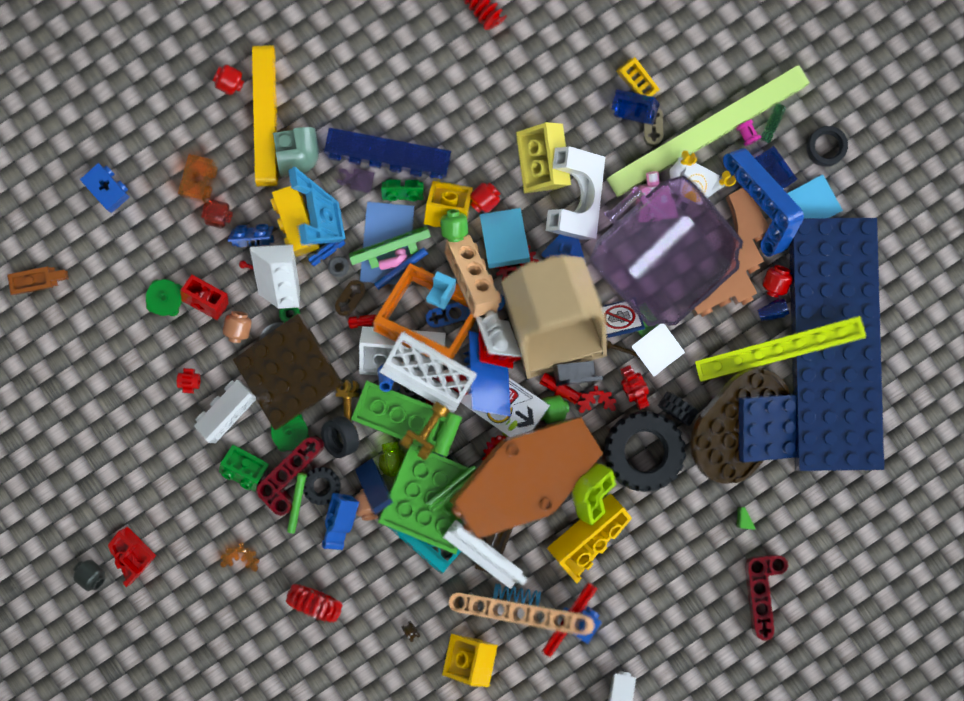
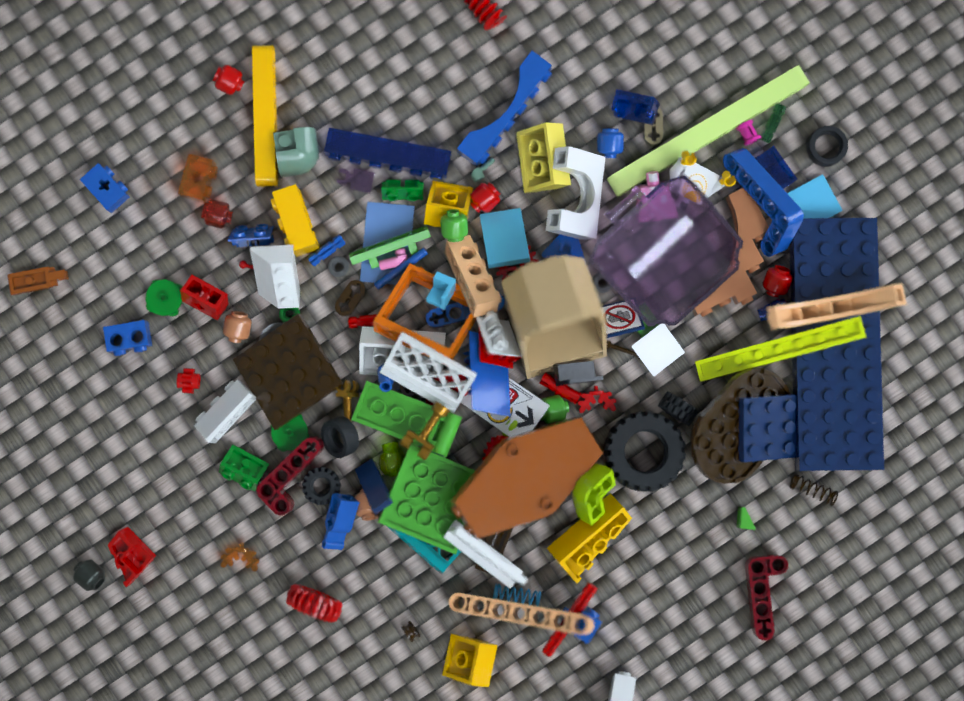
bright green bar [287,472,306,533] -> none
dark azure wing [288,167,346,245] -> none
bright green axle [426,466,477,512] -> none
yellow slope [616,57,660,103] -> none
red gear [620,365,650,410] -> none
none -> blue brick [103,320,152,356]
none -> blue arch [457,51,552,167]
none -> sand green hand [471,158,495,183]
none -> dark grey plate [592,272,613,293]
none -> blue head [597,128,624,158]
none -> light nougat arch [767,284,907,329]
none -> dark brown piece [790,474,839,506]

